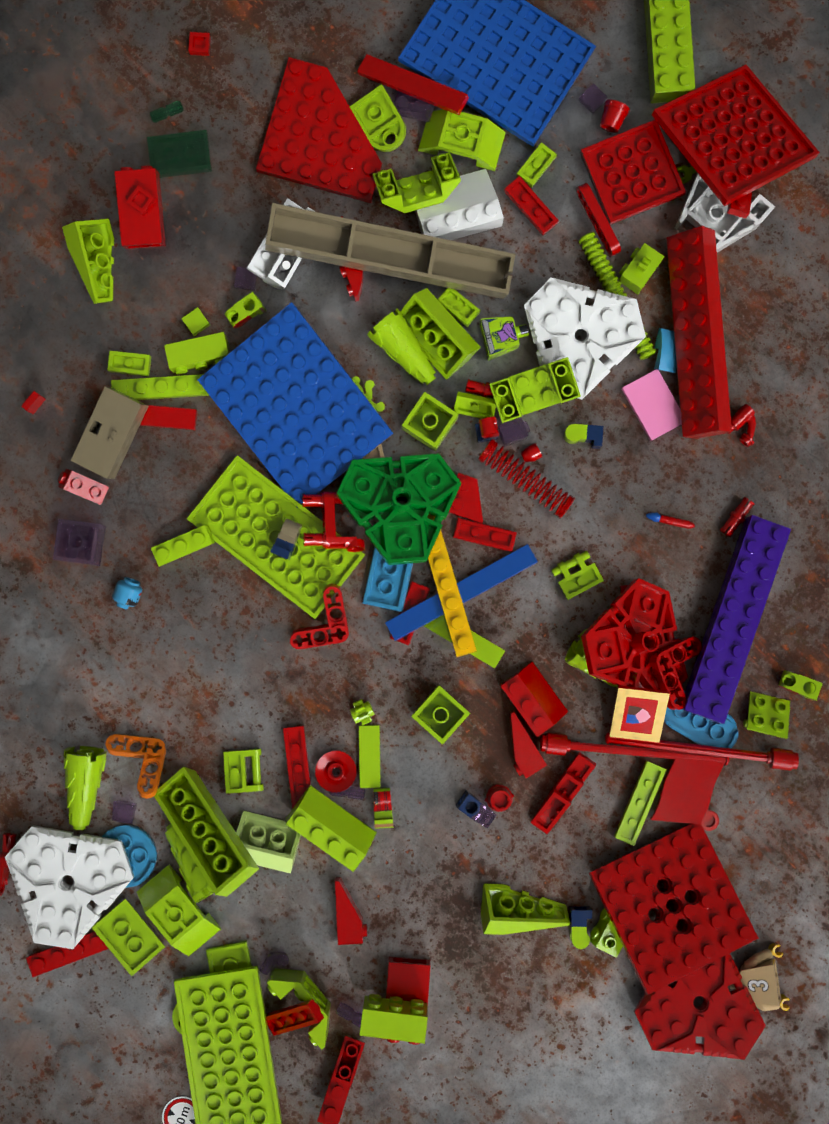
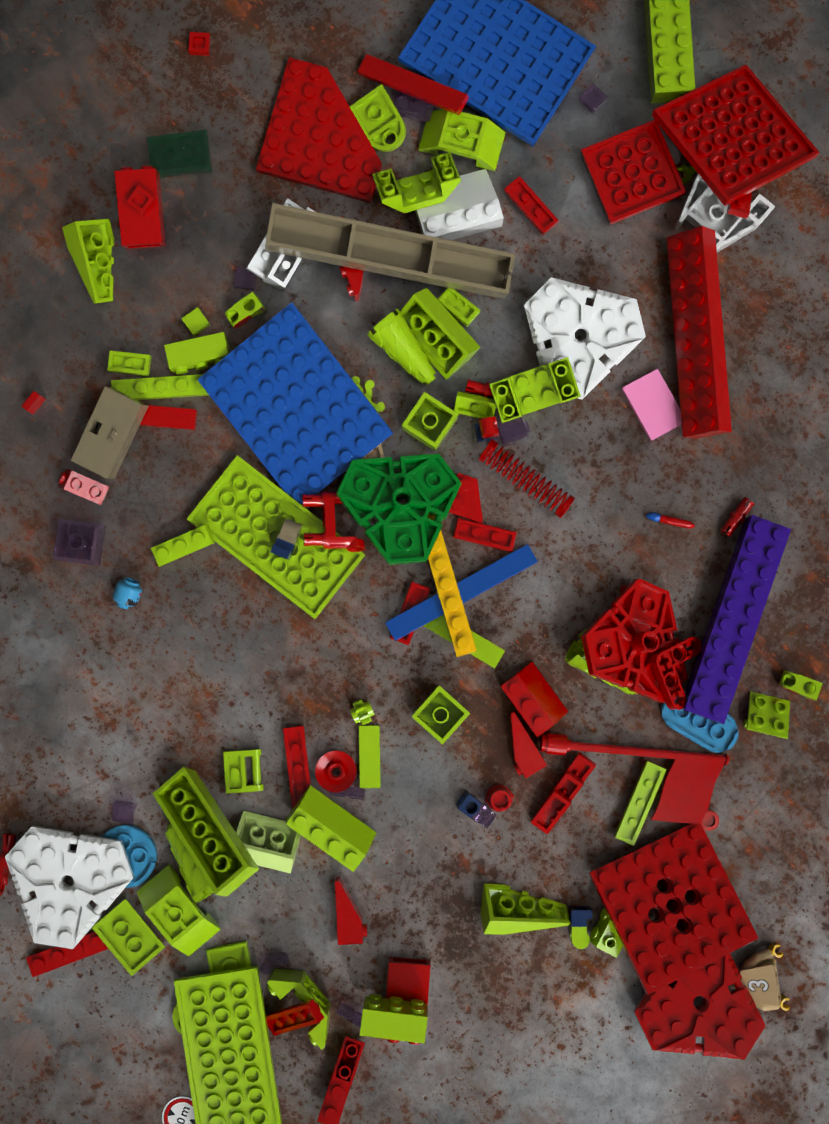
lime cone [63,746,107,830] -> none
orange beam [105,734,166,799] -> none
clear green piece [150,101,184,123] -> none
red beam [290,584,349,649] -> none
dark azure tile [362,548,413,612] -> none
leg [373,788,394,829] -> none
torso [479,317,529,361] -> none
lime plate [516,142,557,188] -> none
red hose [521,443,543,462] -> none
lime plate [551,551,604,600] -> none
leg [563,424,604,449] -> none
red beam [576,183,621,256] -> none
lime piece [579,232,656,360] -> none
red piece [600,99,630,133] -> none
flag [605,685,799,771] -> none
lime brick [618,243,665,295] -> none
dark azure slope [654,328,677,373] -> none
red plant [727,404,756,447] -> none

